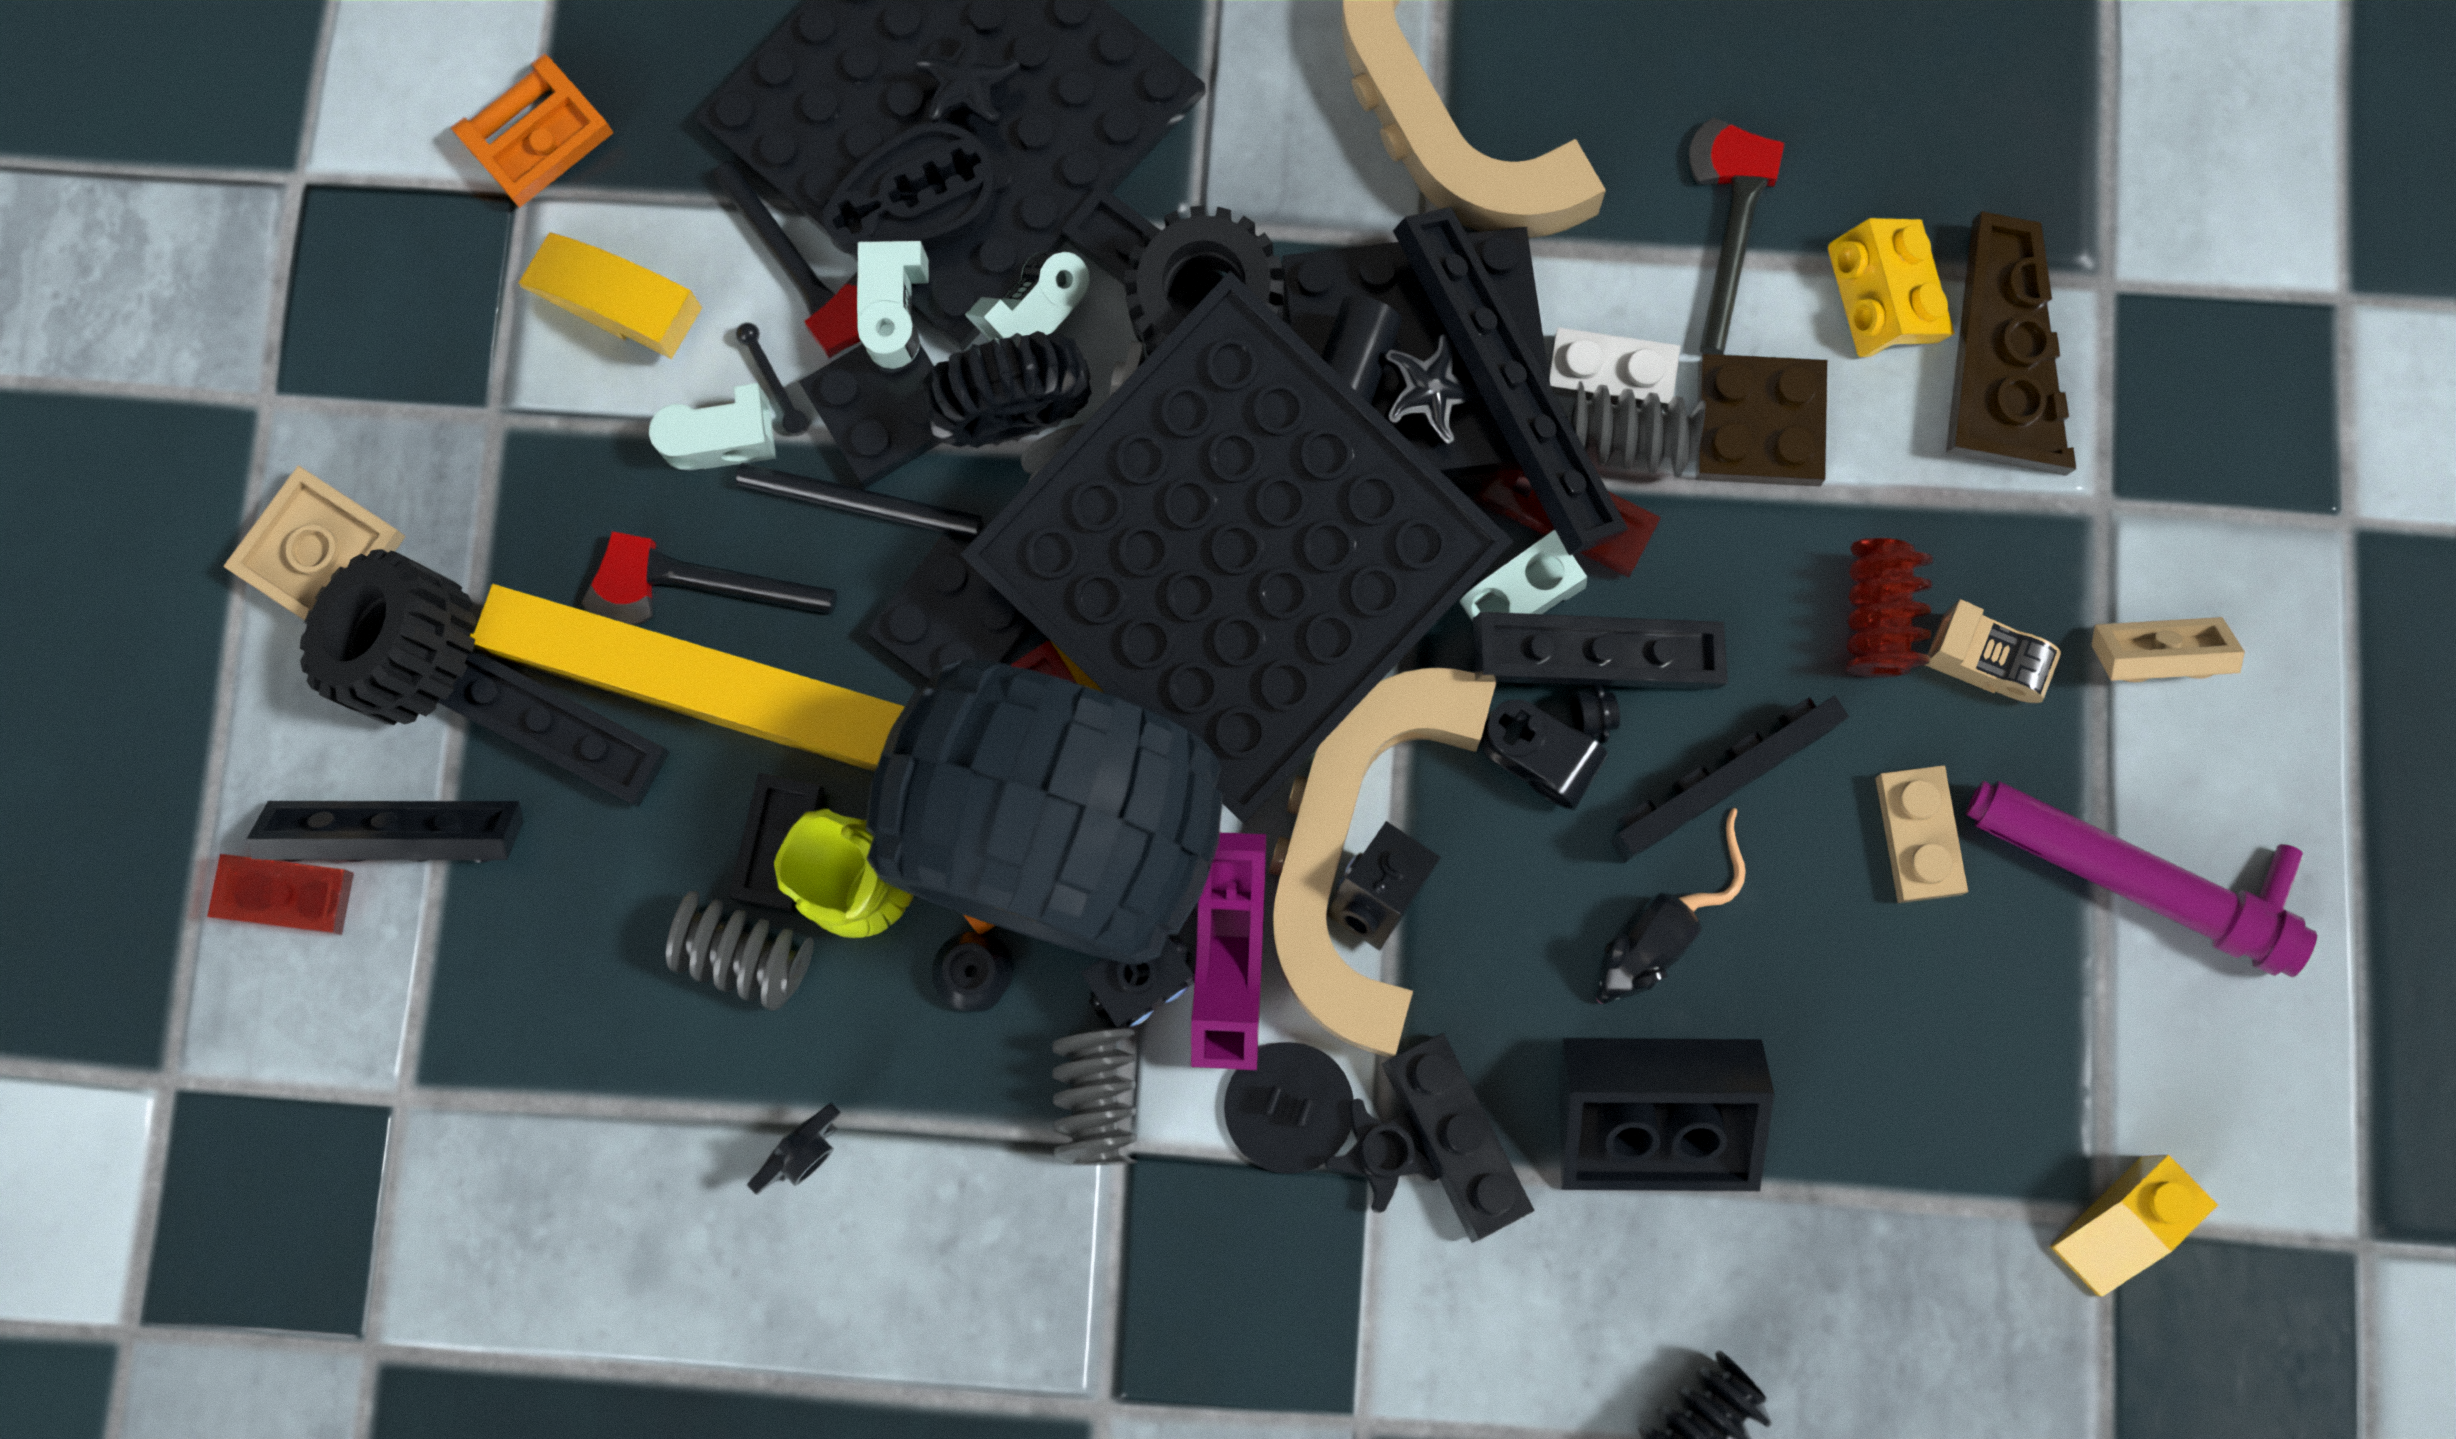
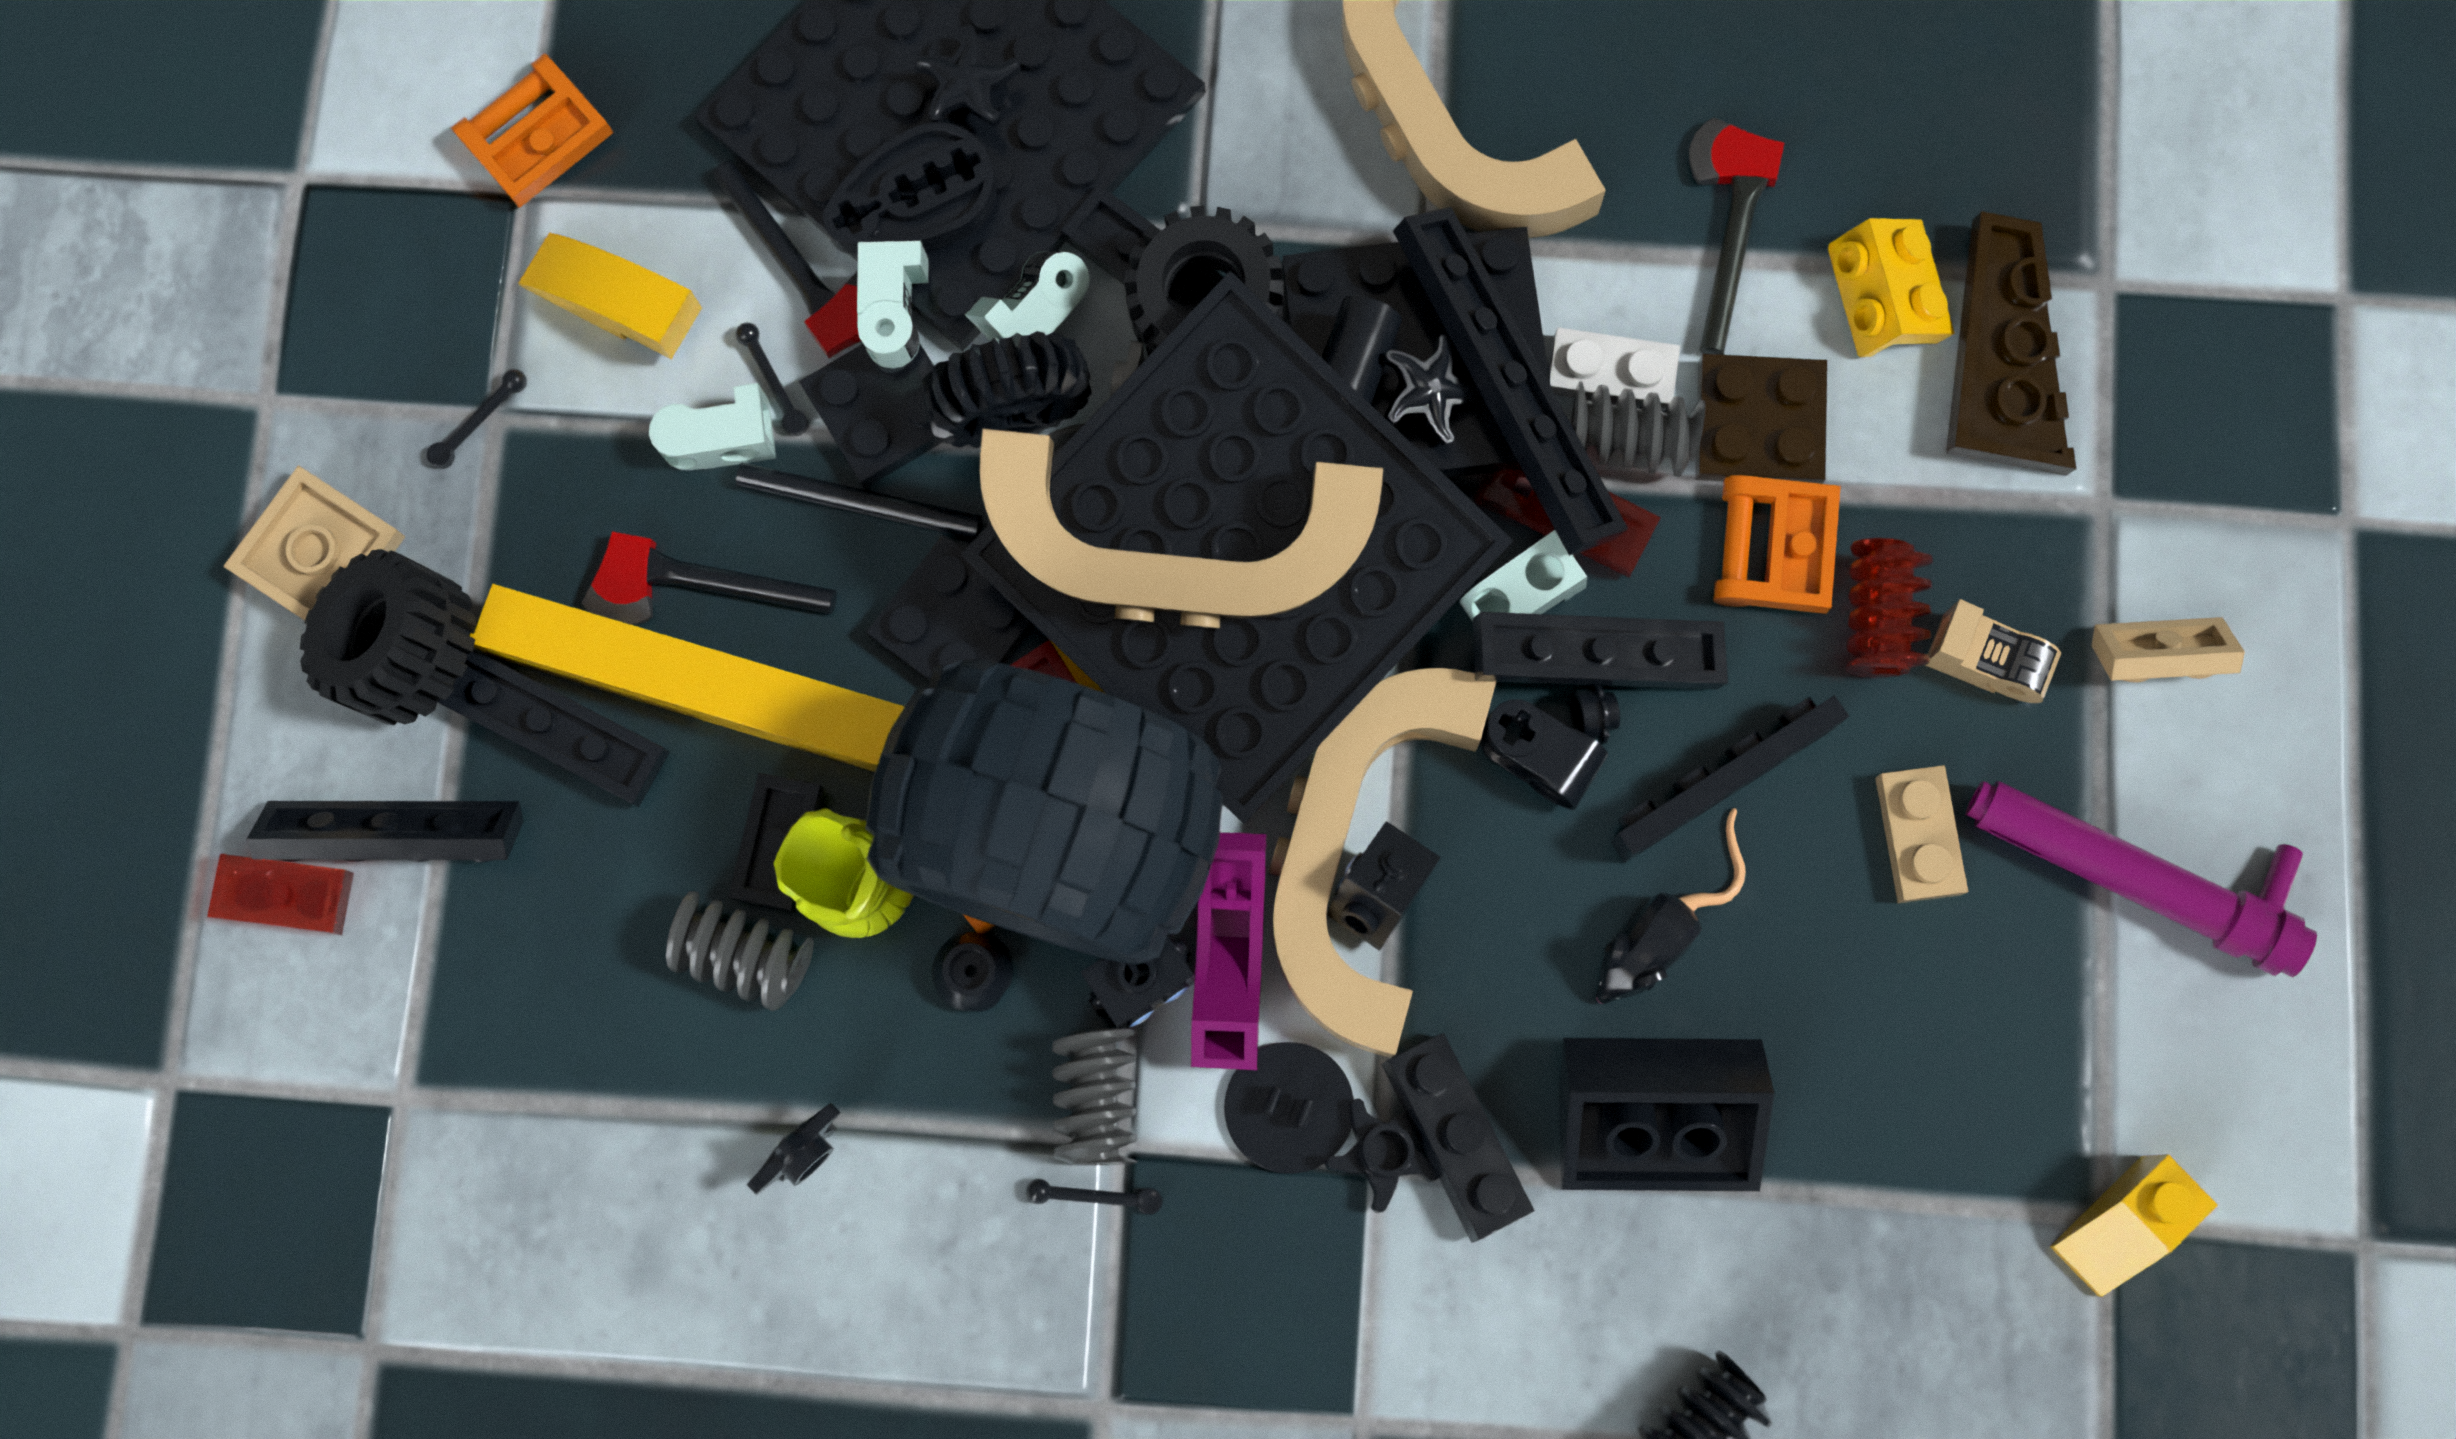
none -> black hinge [426,369,527,469]
none -> tan arch [980,429,1383,629]
none -> black hinge [1026,1178,1163,1215]
none -> orange plate [1713,475,1841,614]

